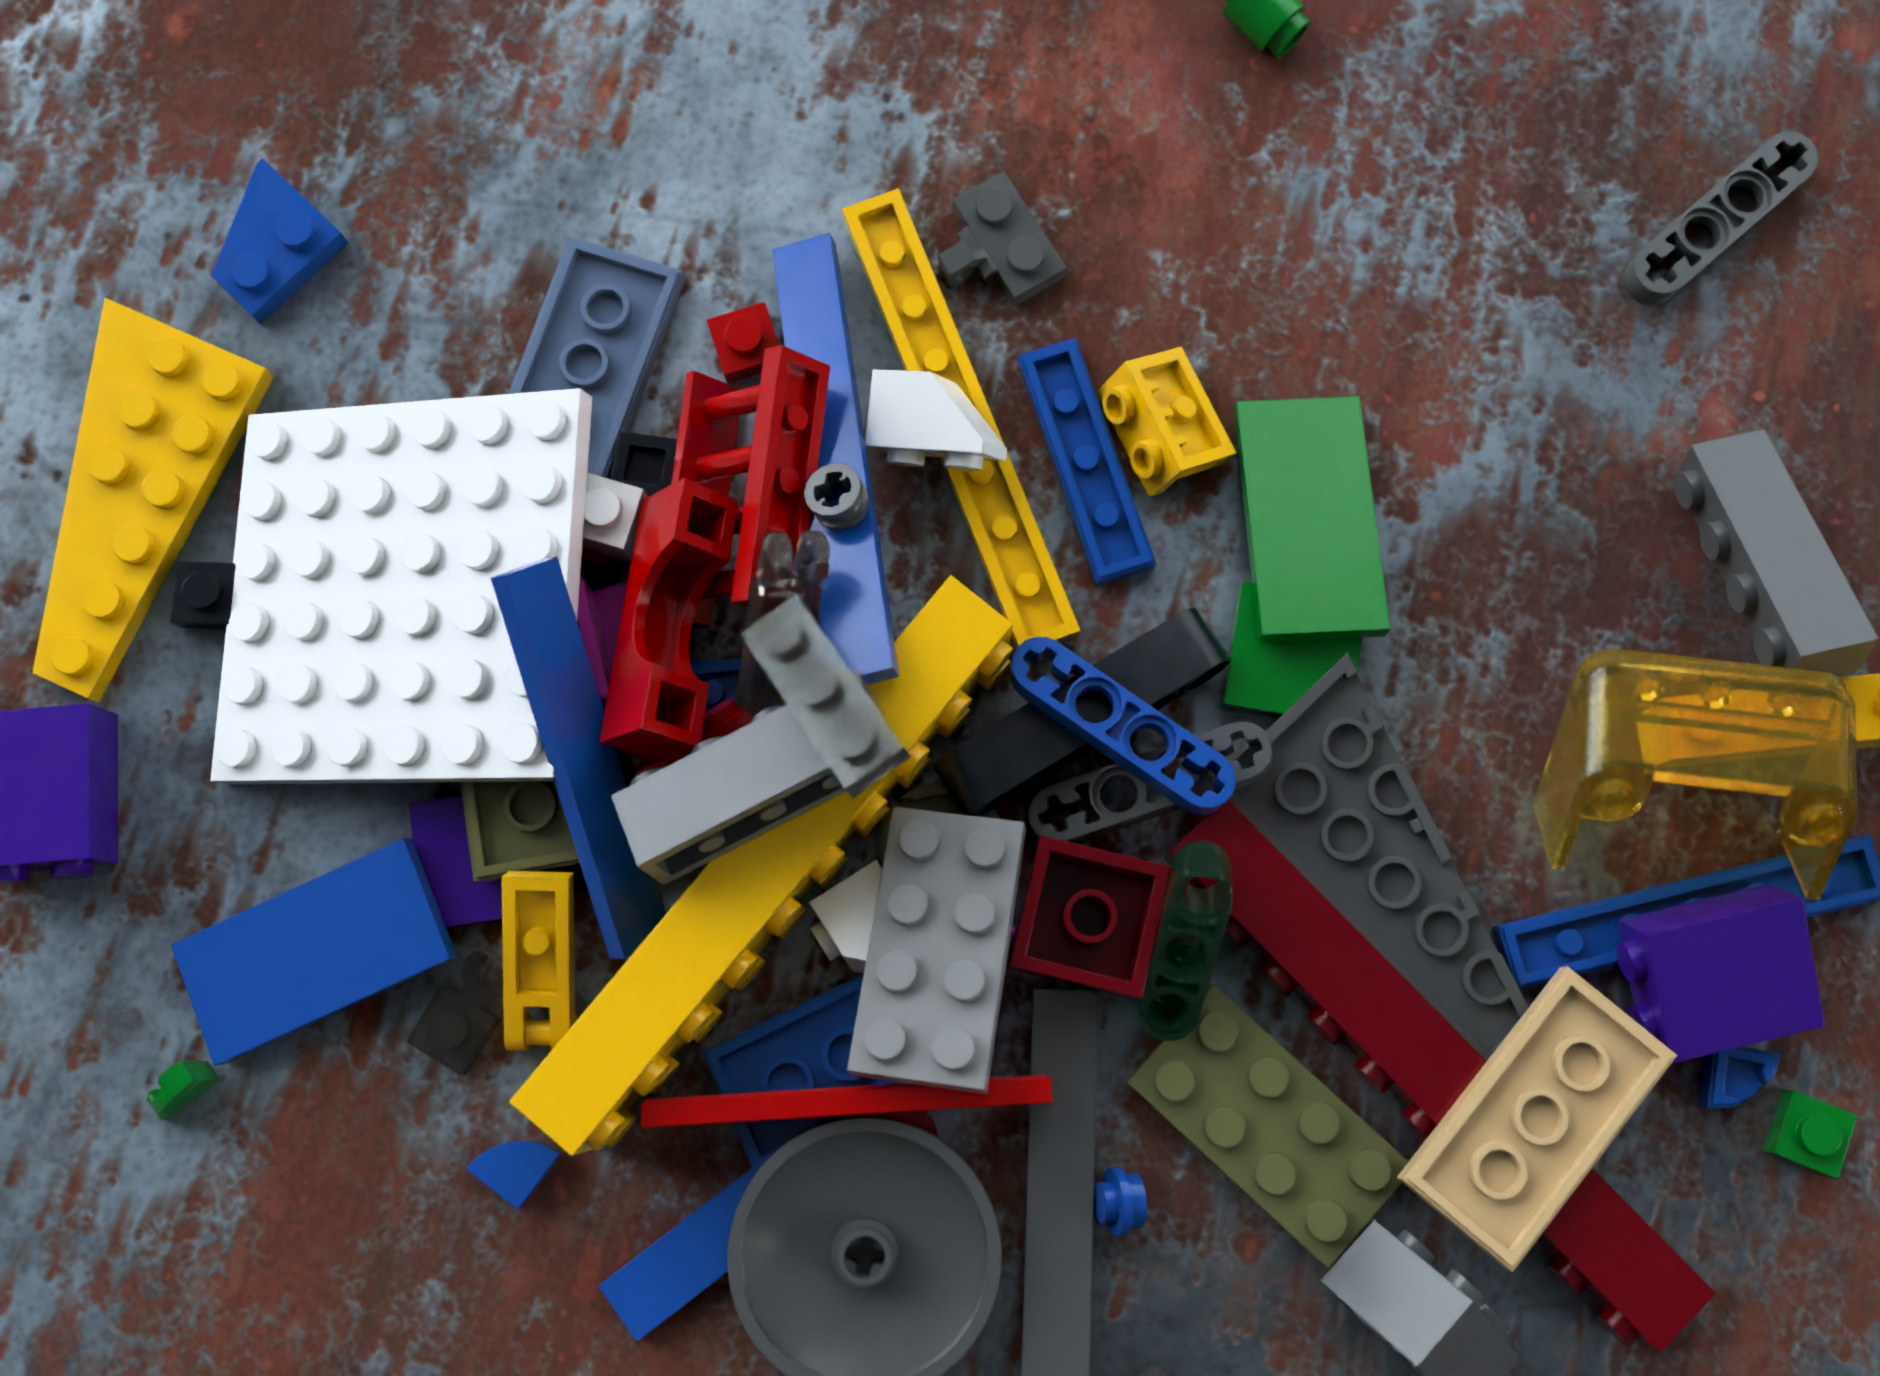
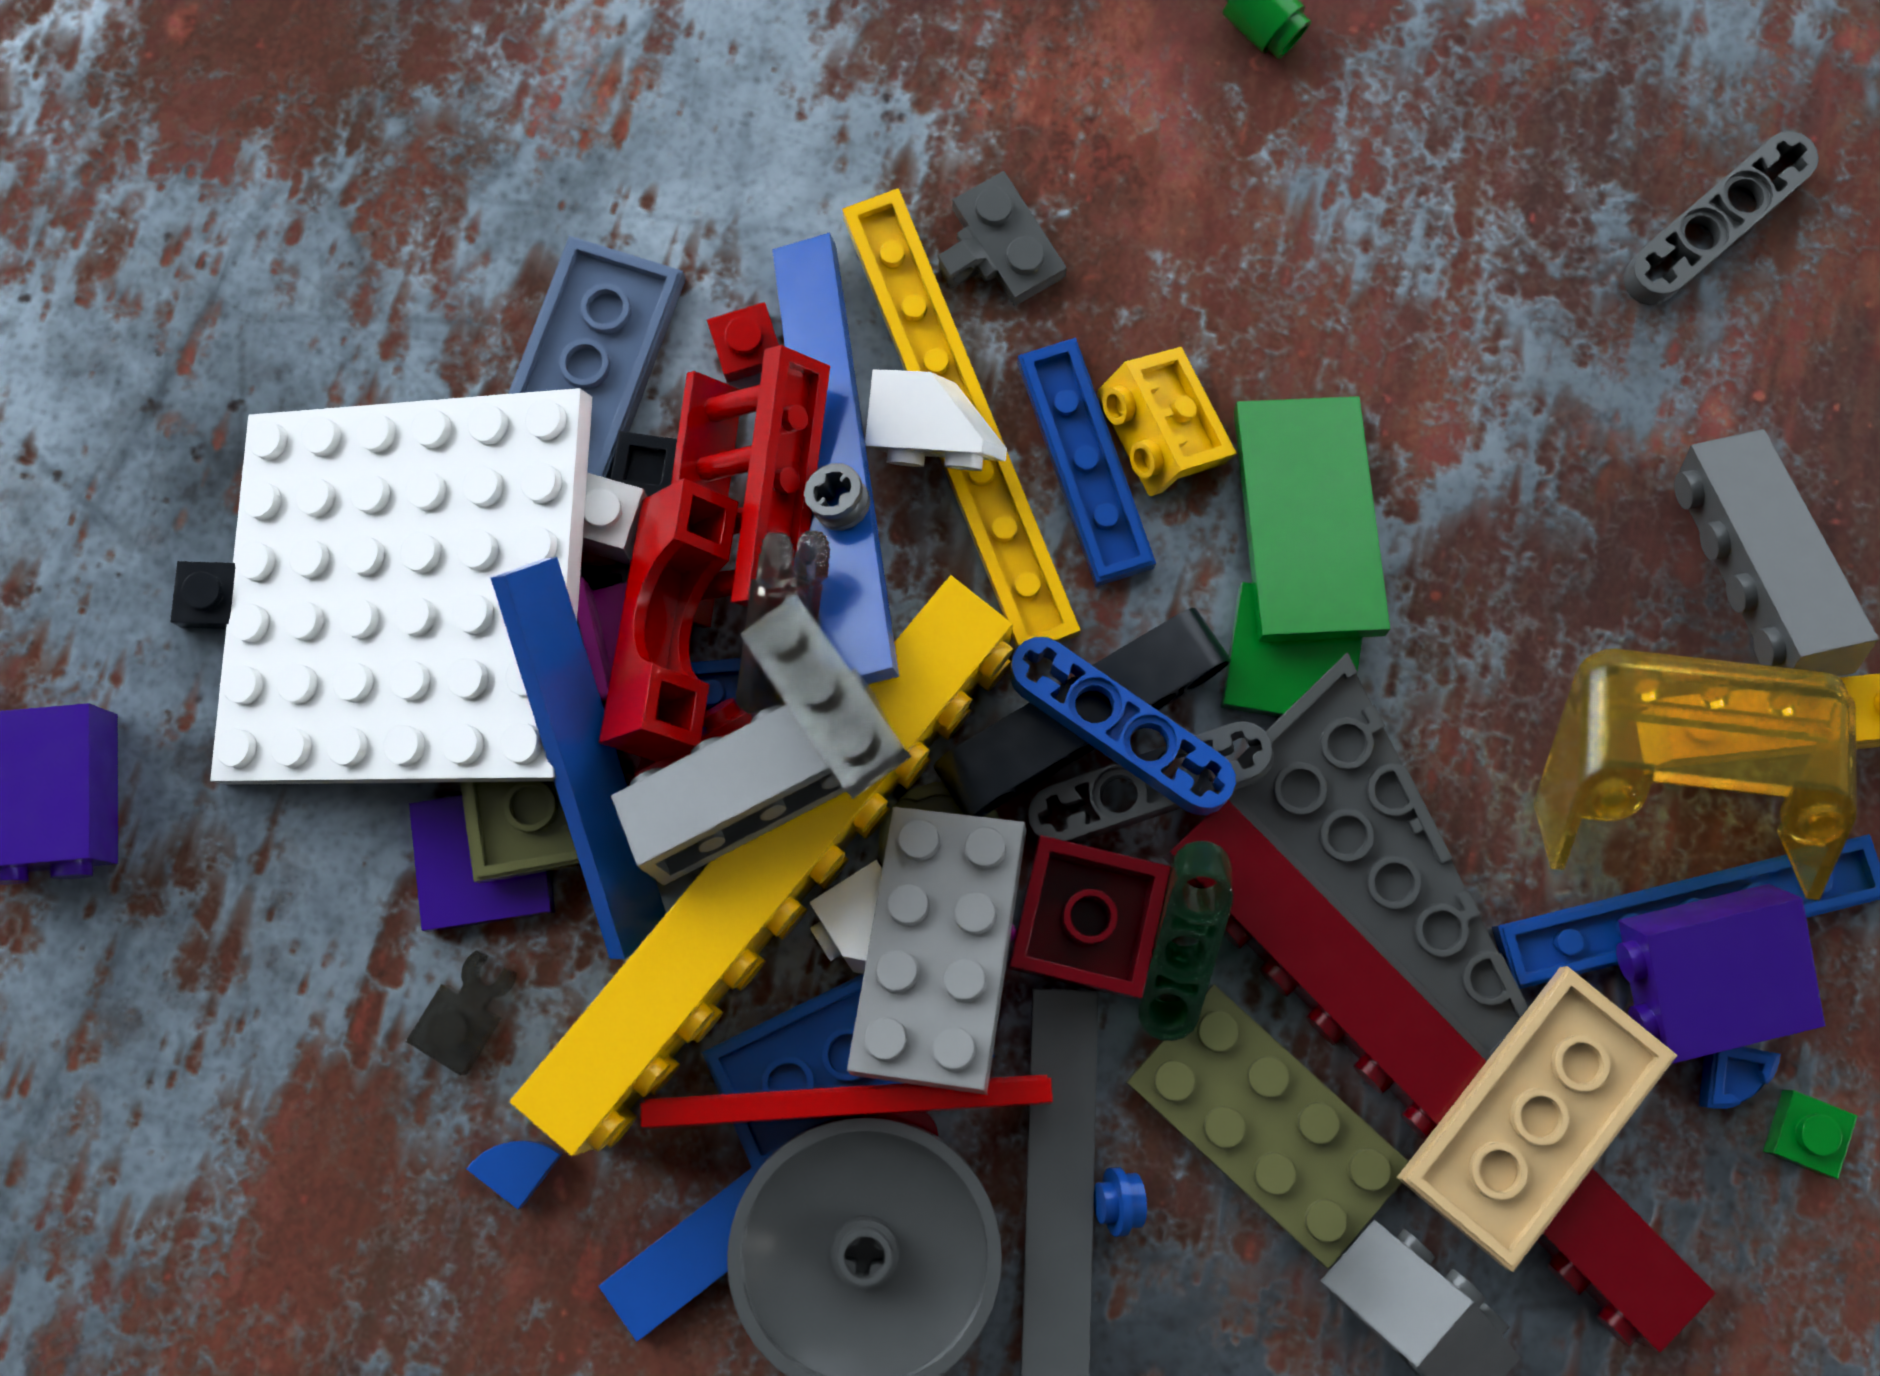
yellow wing [32,298,275,703] -> none
green tile [147,1060,219,1120] -> none
blue tile [171,838,458,1066] -> none
blue wing [211,158,349,324] -> none
yellow plate [502,871,578,1052] -> none

